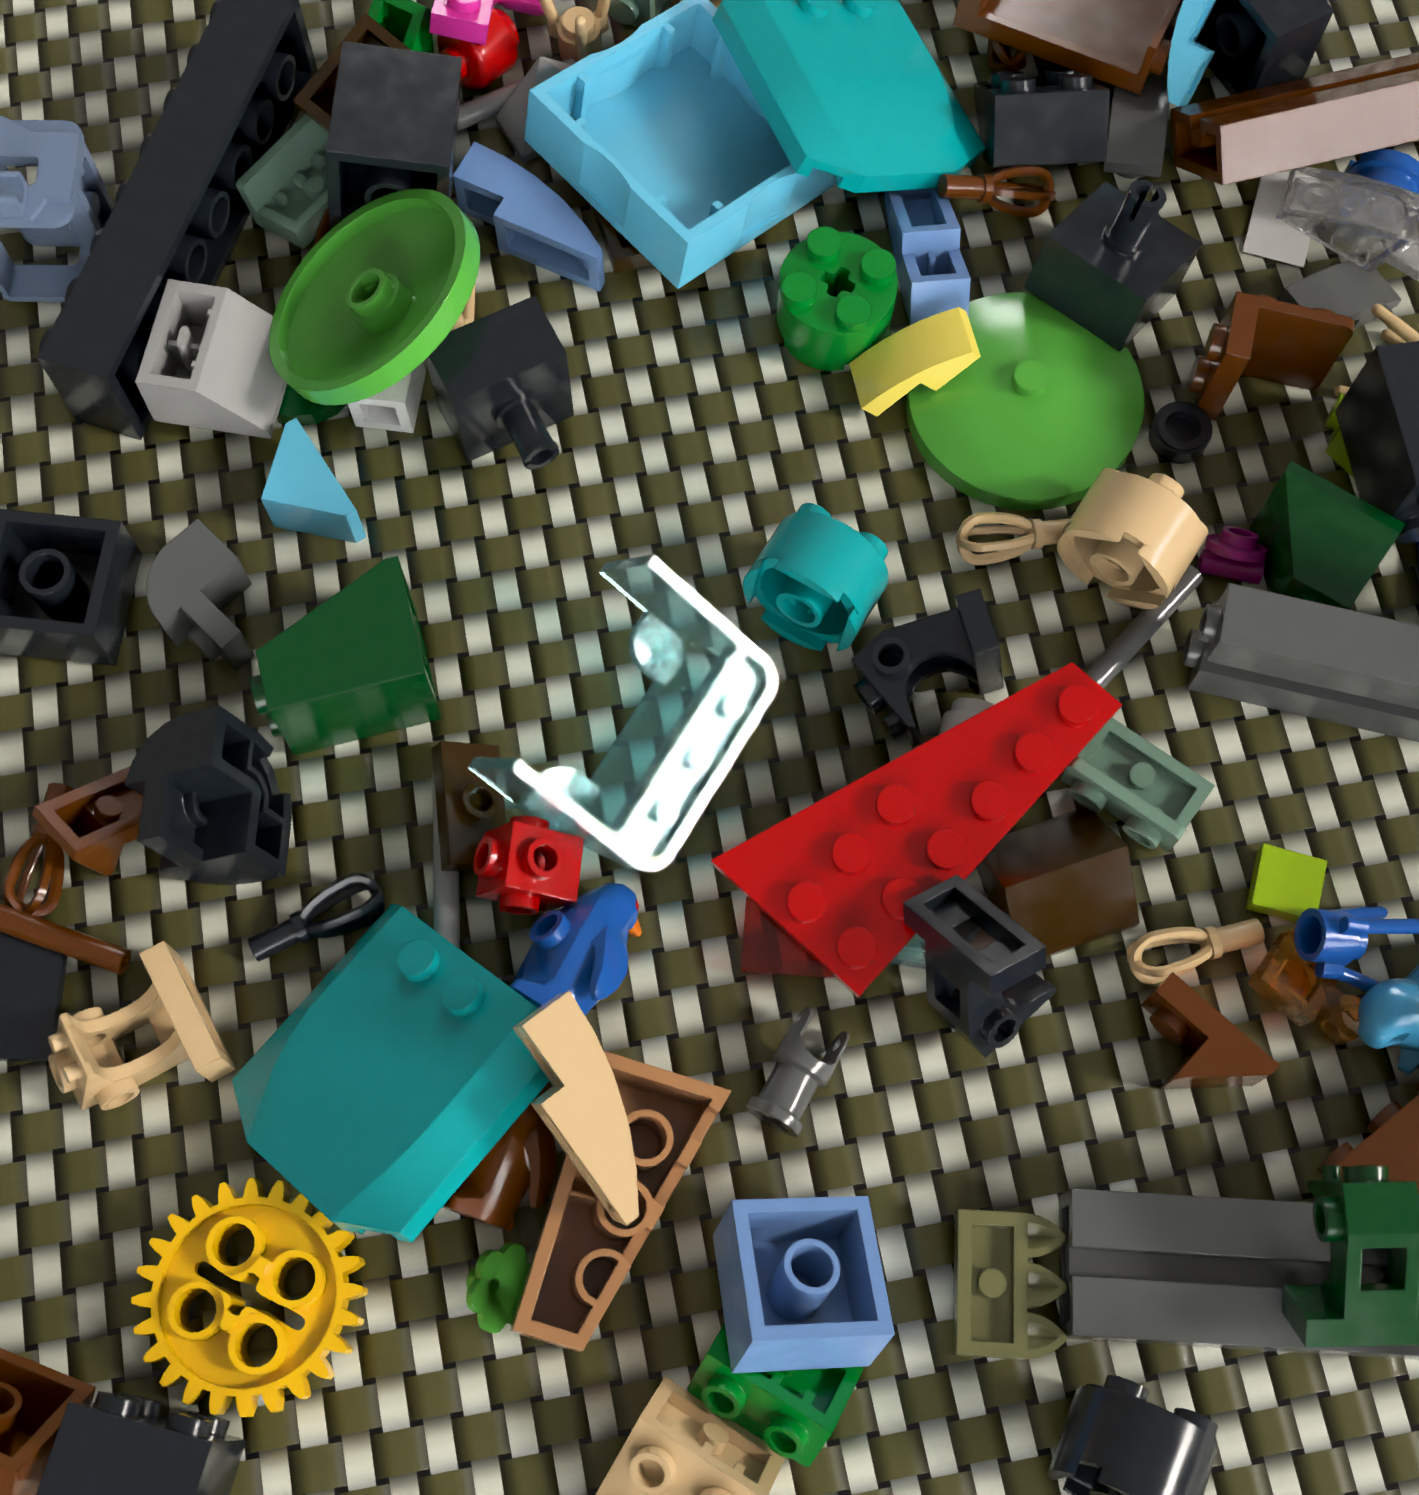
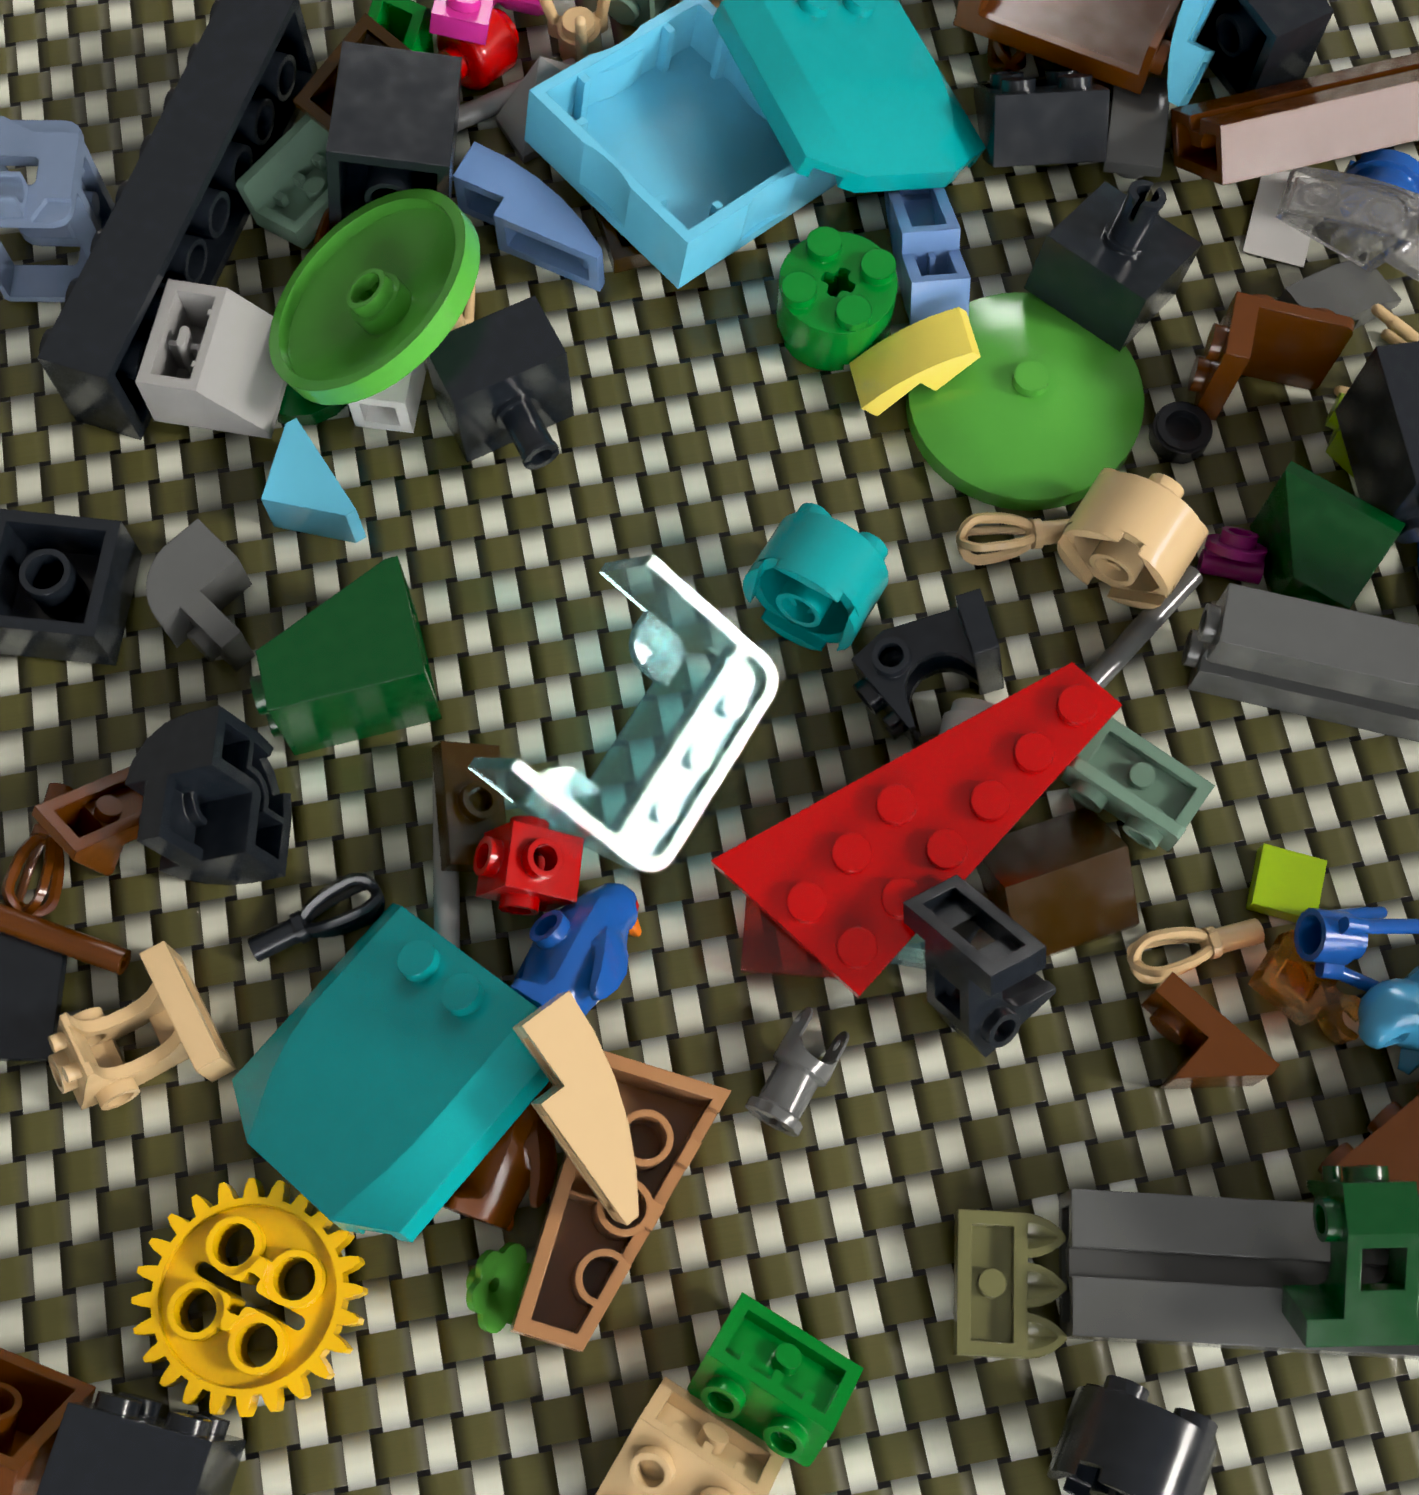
medium blue brick [713,1196,895,1373] -> none
reddish brown piece [938,165,1056,218] -> none

